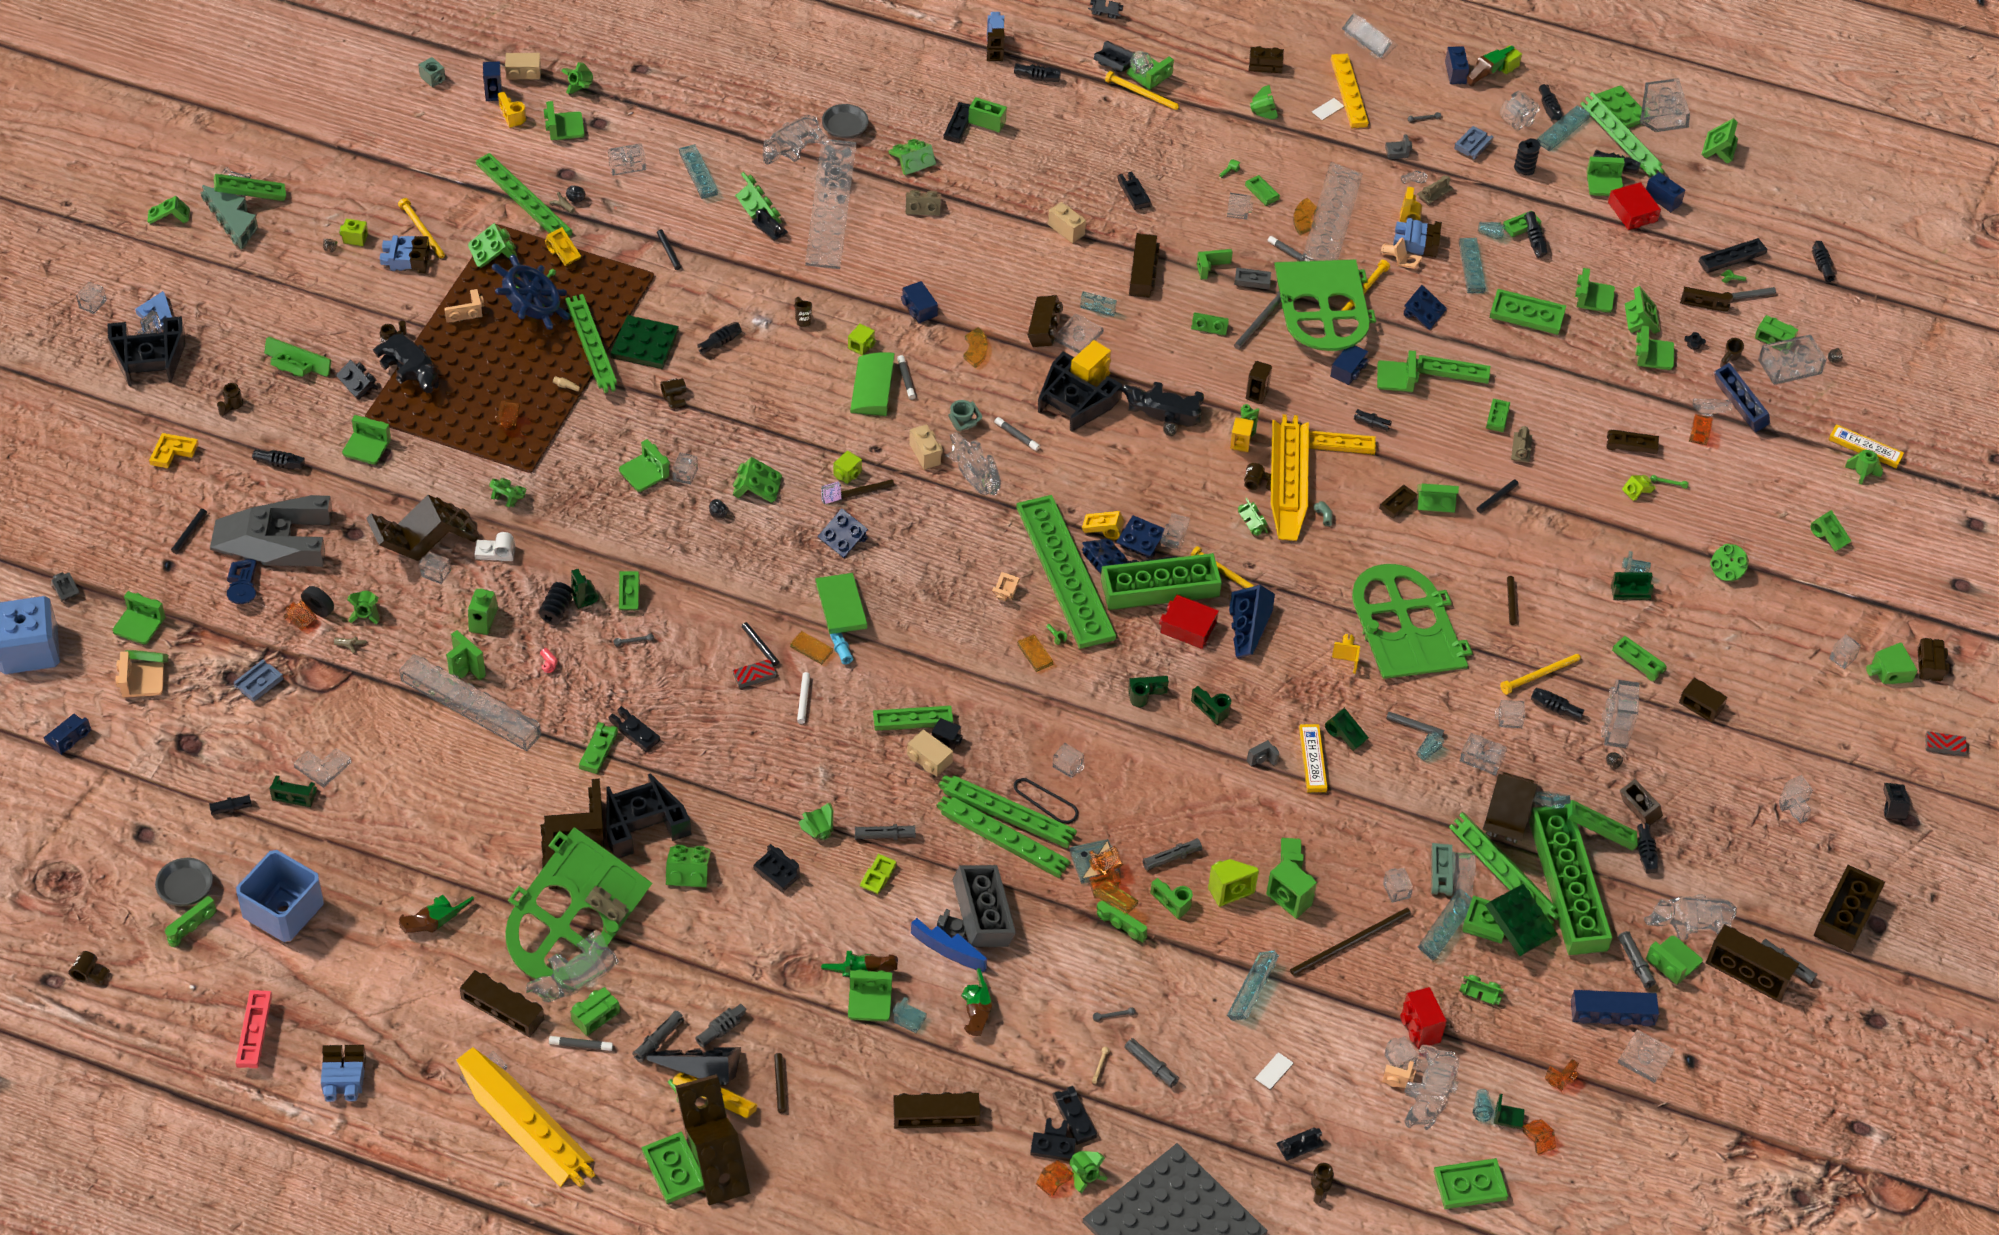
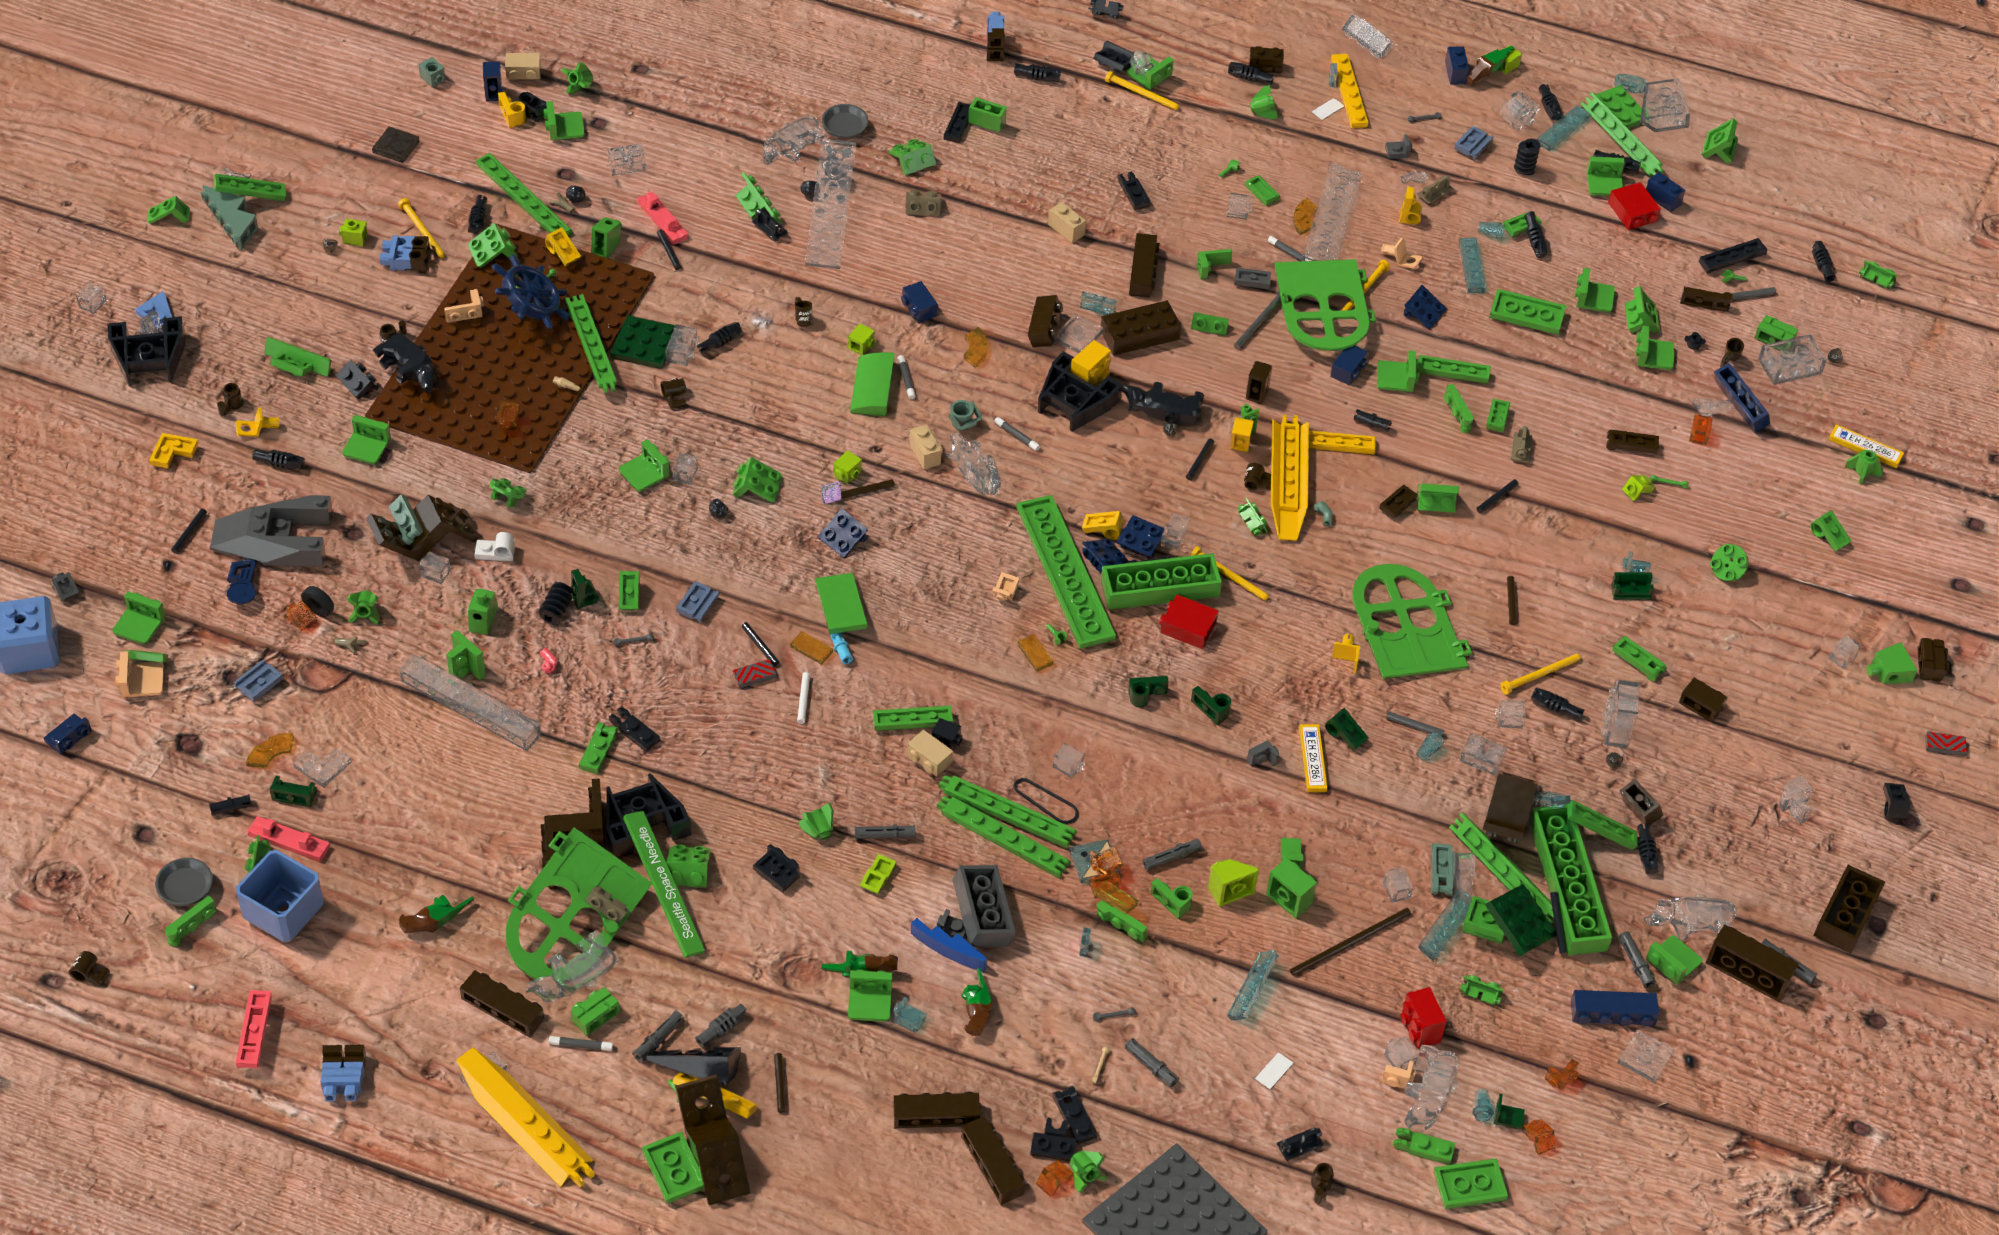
clear light blue plate [679,144,718,199] -> none
dark blue wedge [1229,585,1275,658] -> none
medium blue hips [1393,218,1442,258] -> none
none -> yellow bracket [235,407,279,437]
none -> bright green hinge [244,835,271,875]
none -> clear yellow tile [246,733,294,768]
none -> coral hinge [247,816,330,862]
none -> clear smoke plate [372,126,420,163]
none -> sand green plate [389,494,423,545]
none -> black hinge [468,195,487,235]
none -> black piece [519,92,547,122]
none -> bright green torso [591,217,622,258]
none -> bright green tile [623,811,705,958]
none -> coral hinge [637,192,688,245]
none -> clear brick [666,324,700,366]
none -> sand blue plate [676,581,719,623]
none -> black piece [800,181,820,198]
none -> dark brown brick [961,1116,1026,1205]
none -> clear light blue tile [1079,927,1091,957]
none -> dark brown brick [1100,300,1181,356]
none -> black bar [1186,438,1215,481]
none -> black hinge [1228,62,1274,85]
none -> clear light blue tile [1329,63,1337,87]
none -> bright green hinge [1393,1128,1455,1165]
none -> bright green plate [1444,384,1474,433]
none -> black bar [1550,892,1568,954]
none -> clear light blue beam [1614,74,1647,93]
none -> bright green hinge [1859,260,1897,288]

